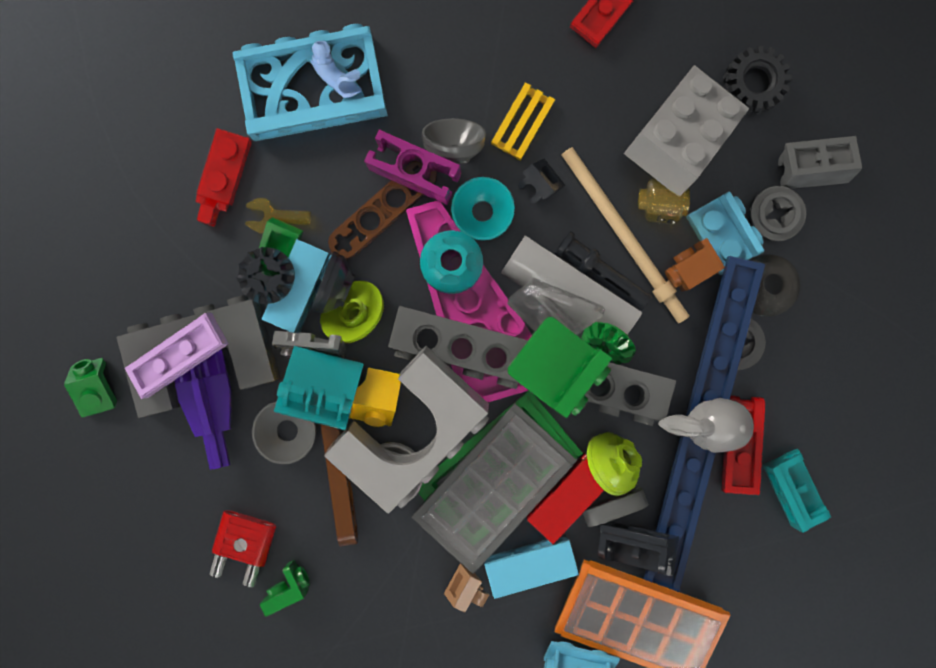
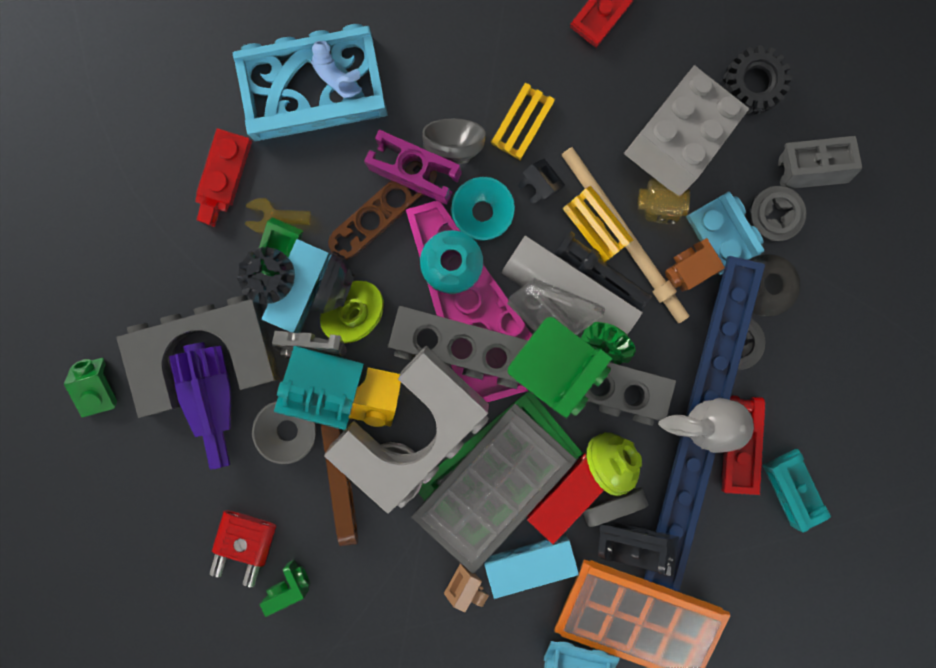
lavender tile [125,313,229,399] -> none
none -> yellow tile [562,186,633,262]

